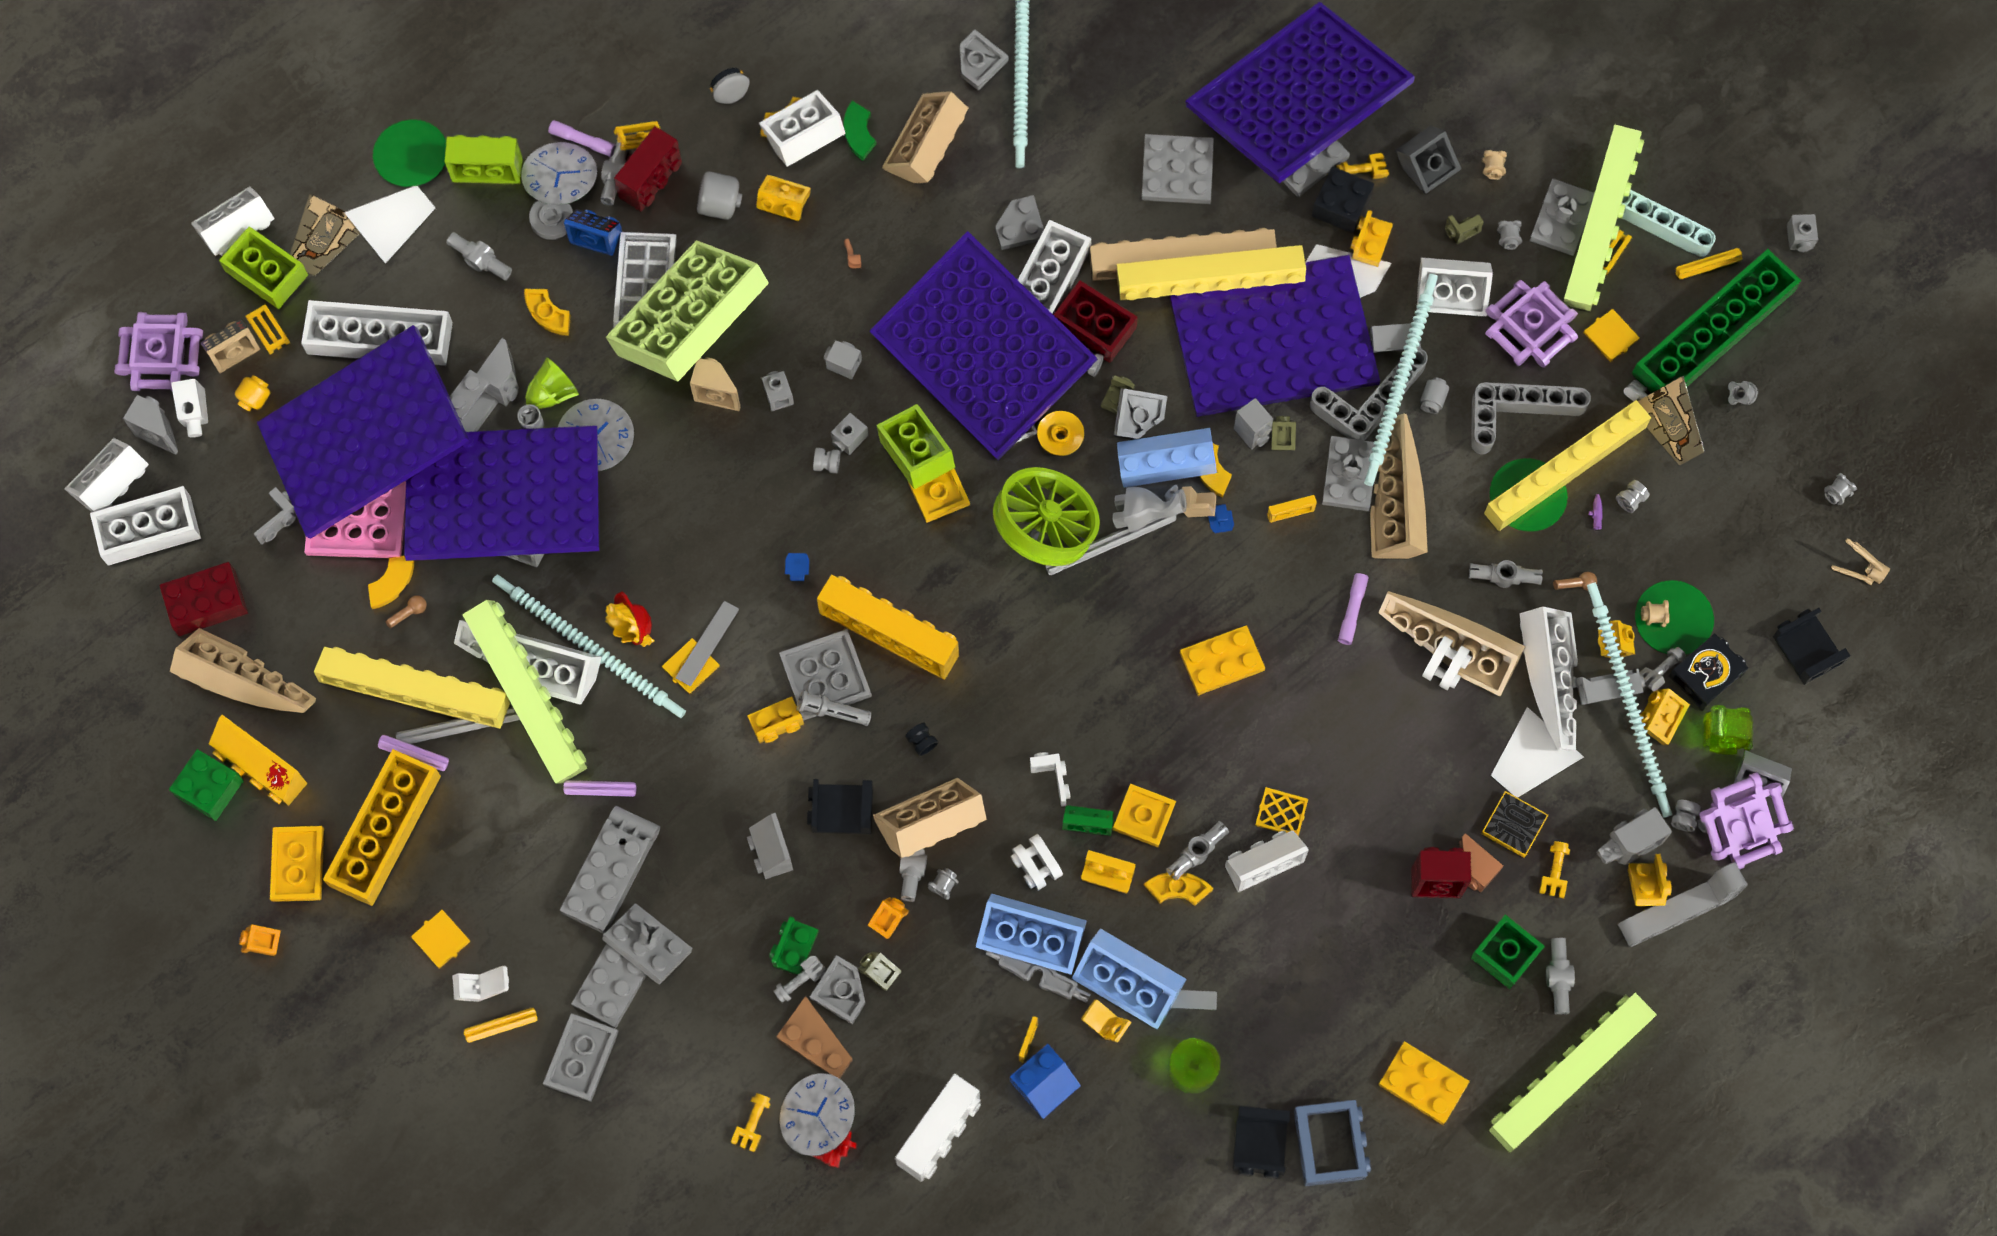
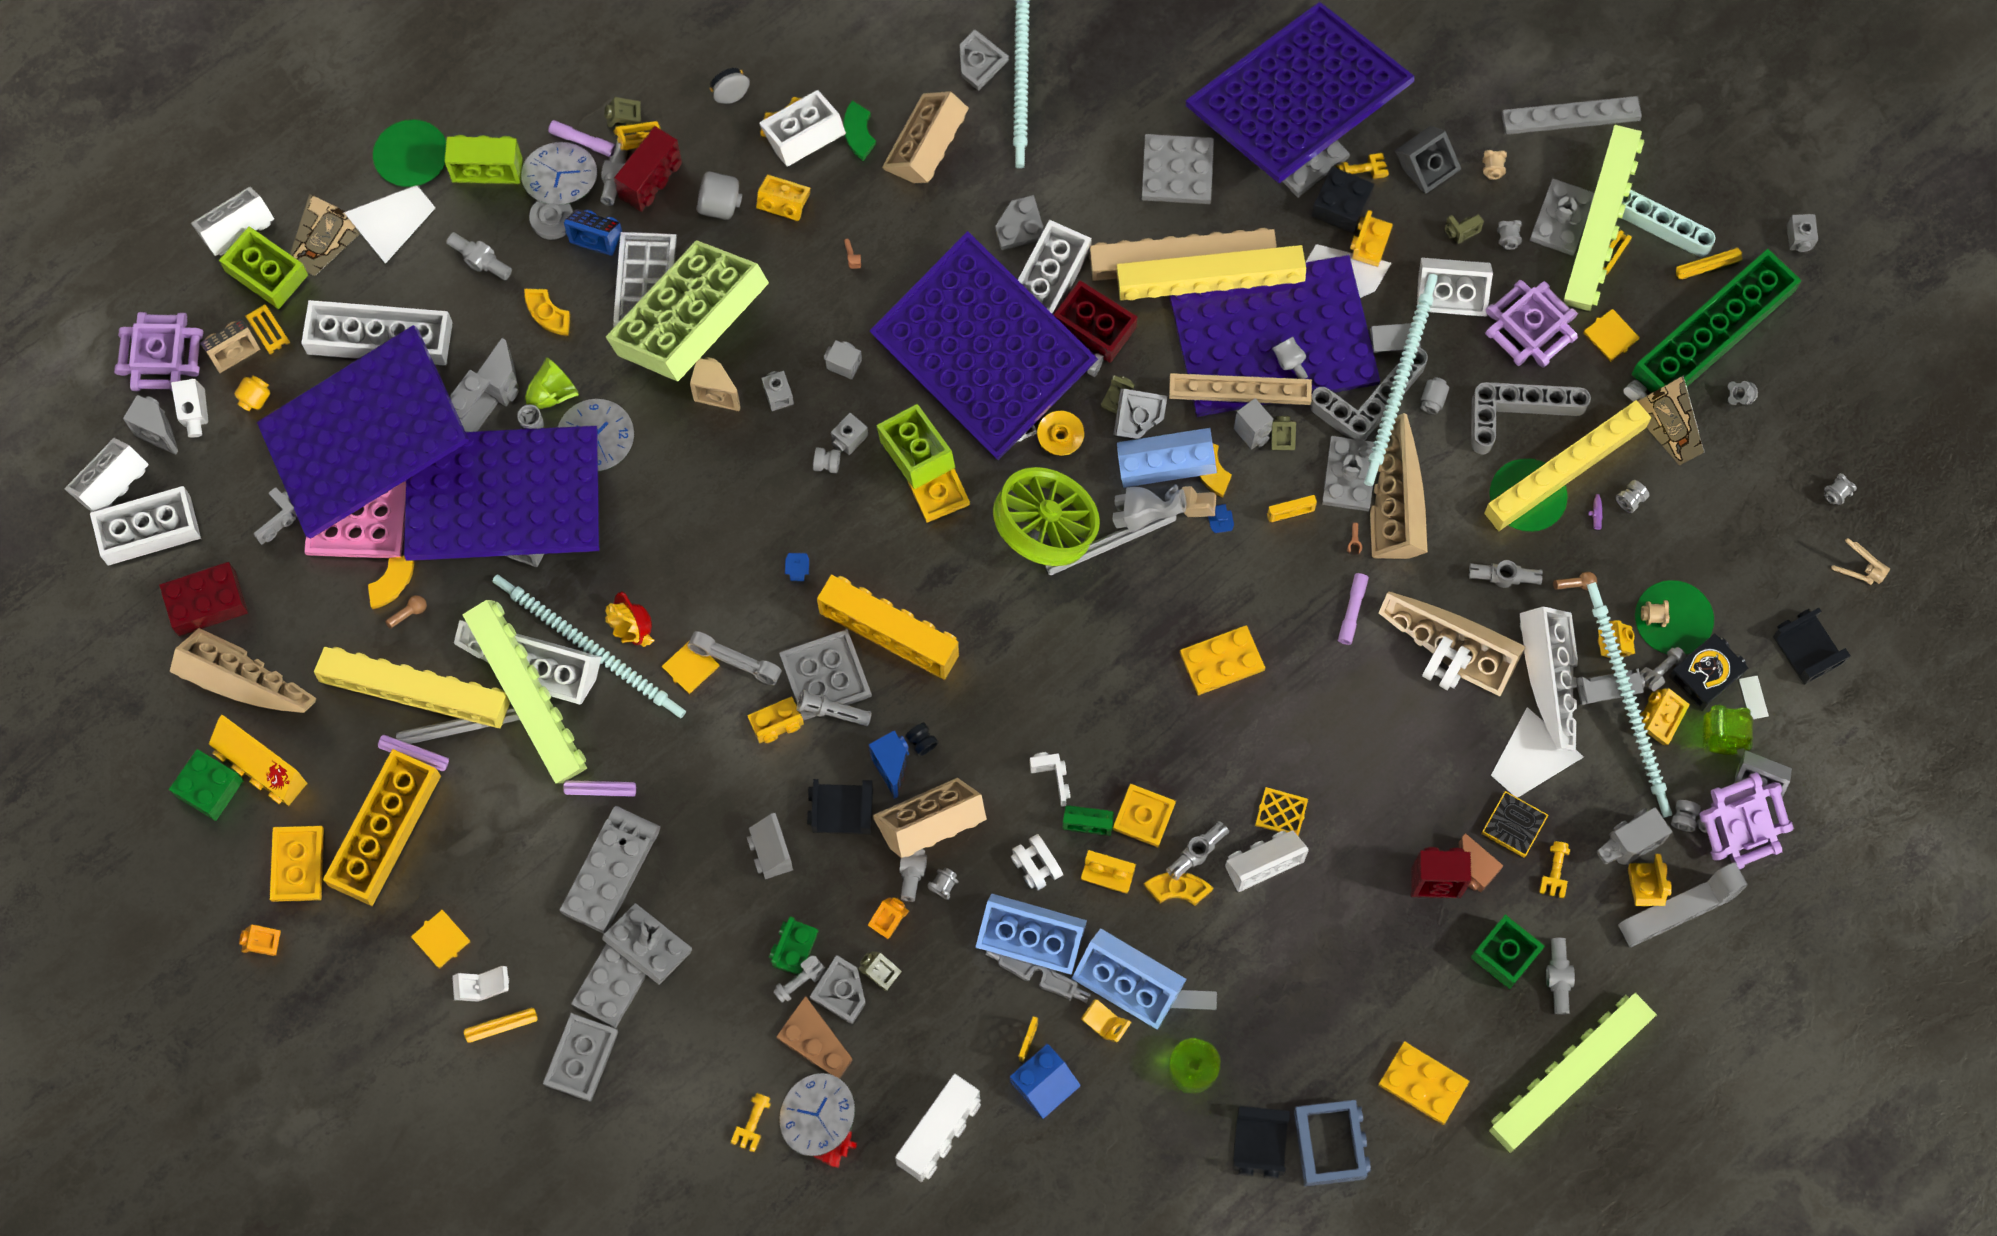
light grey sticker [675,601,739,686] -> none
none -> olive bracket [604,97,641,127]
none -> light grey piece [687,631,782,685]
none -> blue slope [869,730,909,799]
none -> tan plate [1169,373,1312,405]
none -> light grey piece [1272,337,1308,379]
none -> nougat hand [1347,523,1362,554]
none -> light grey plate [1502,96,1642,135]
none -> white sticker [1739,676,1769,720]

